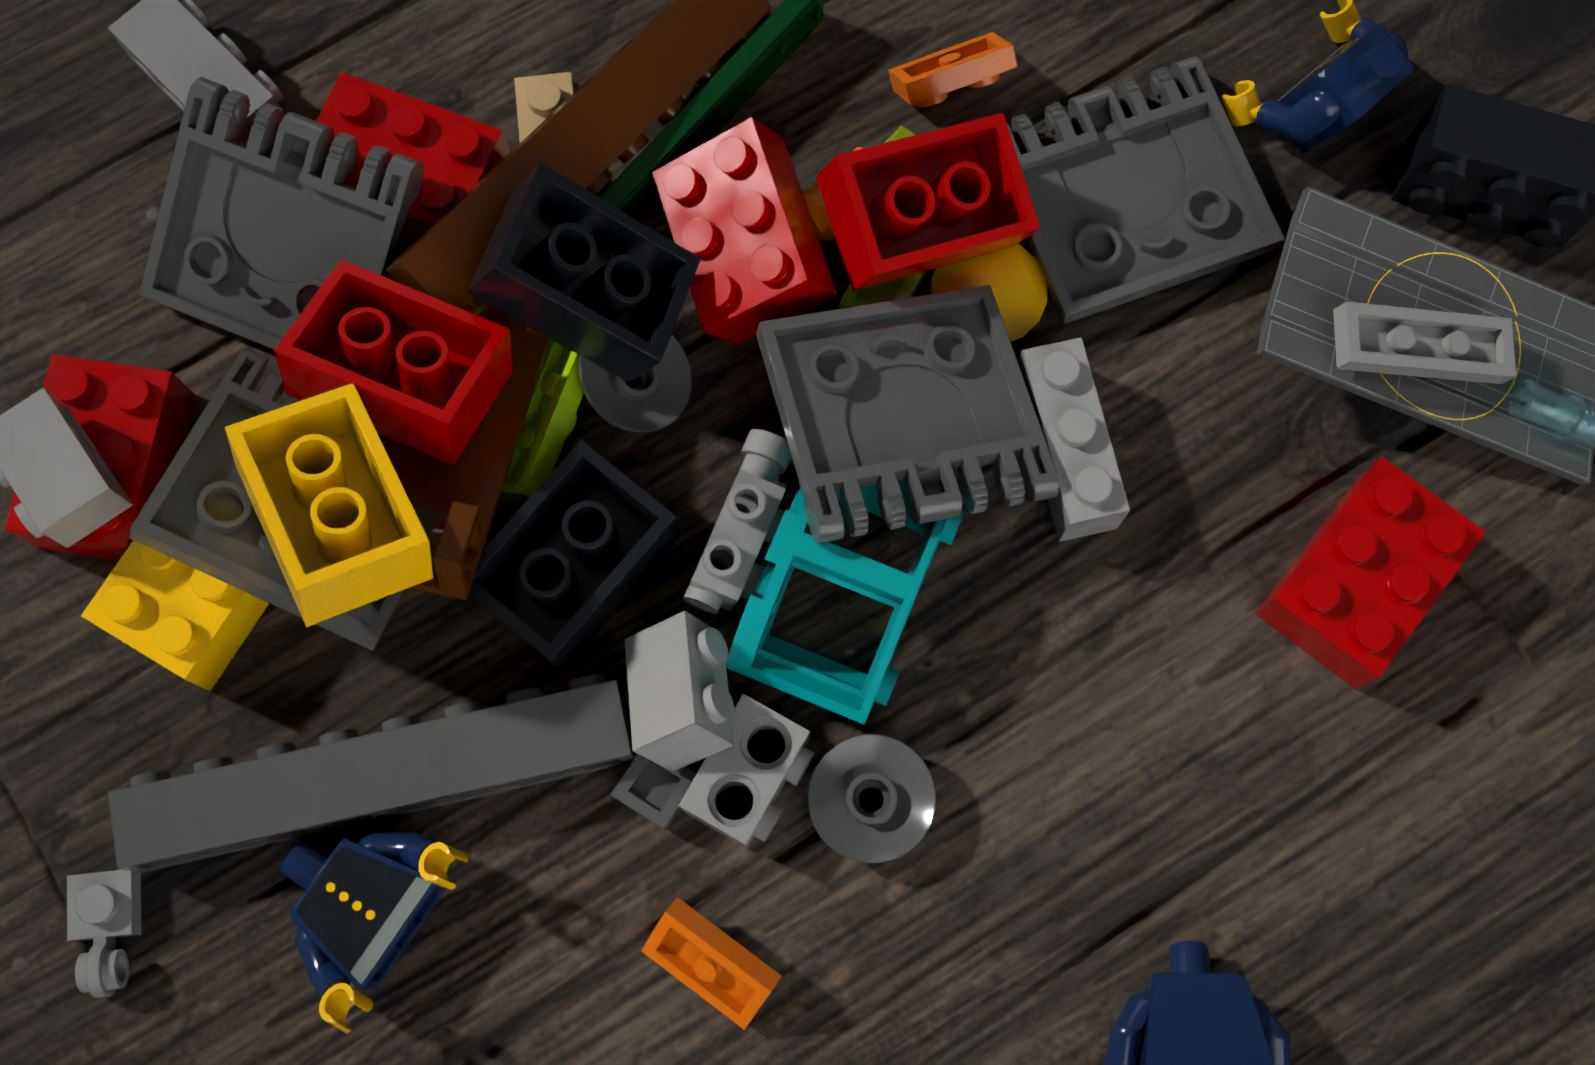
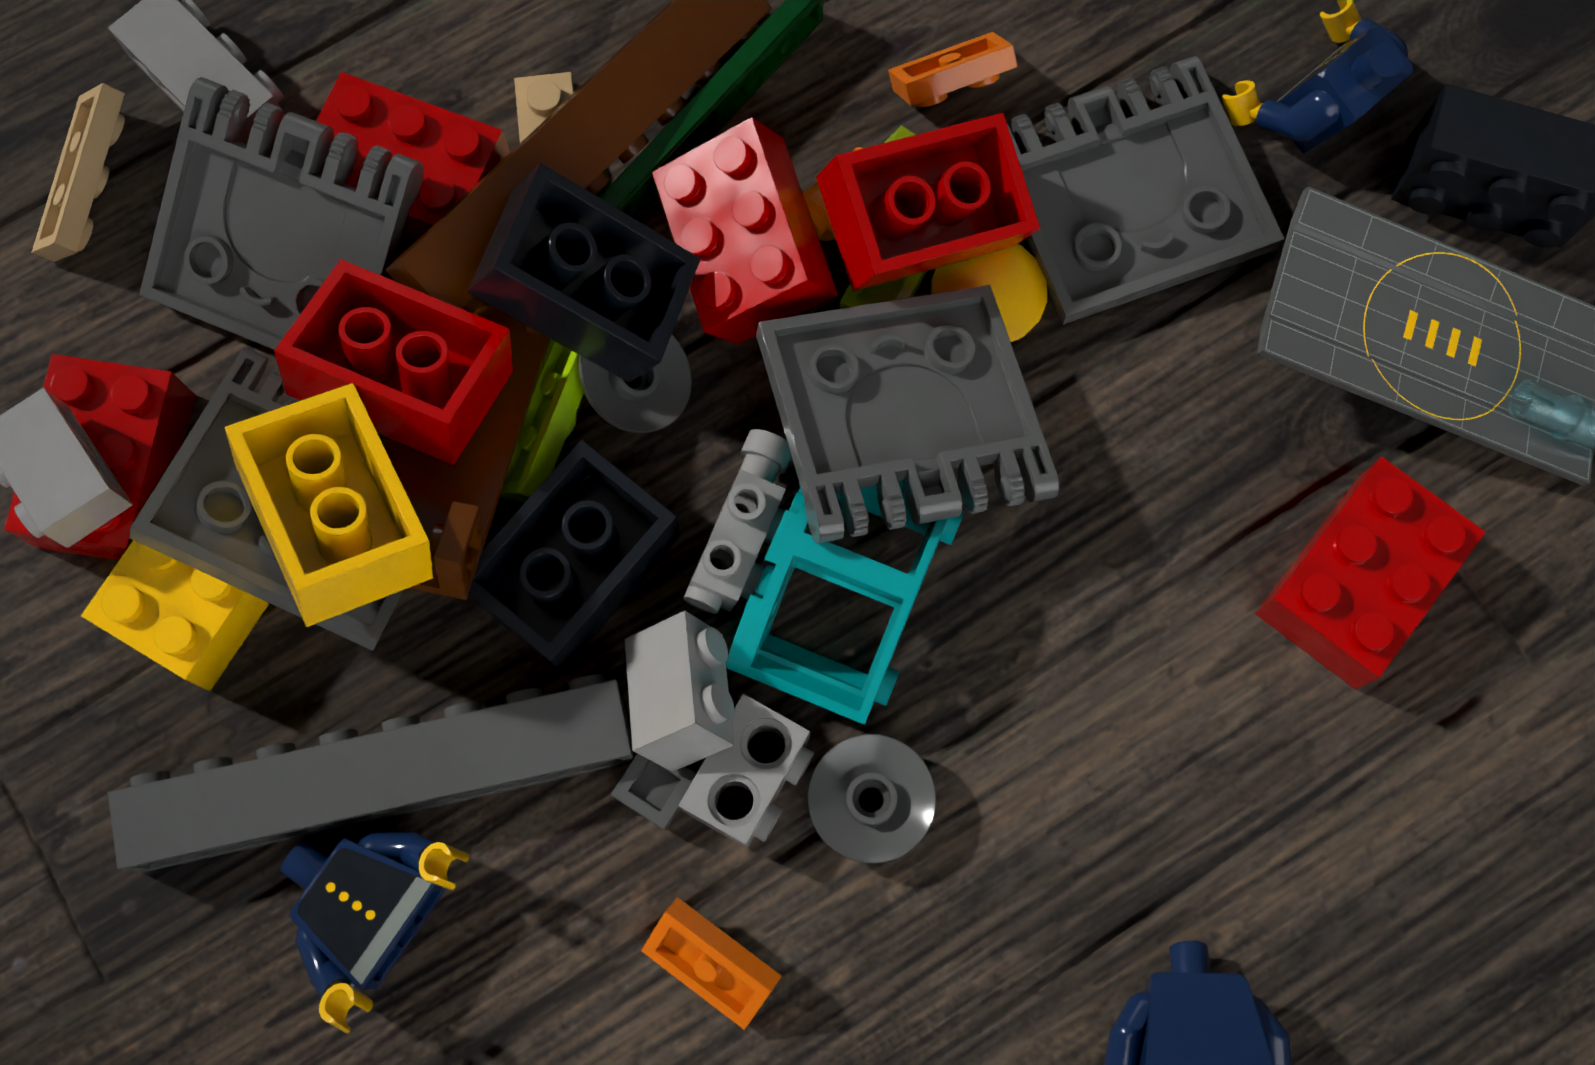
light grey plate [67,870,141,998] -> none
light grey brick [1018,337,1130,542] -> none
light grey plate [1333,301,1517,384] -> none
none -> tan plate [31,83,125,262]

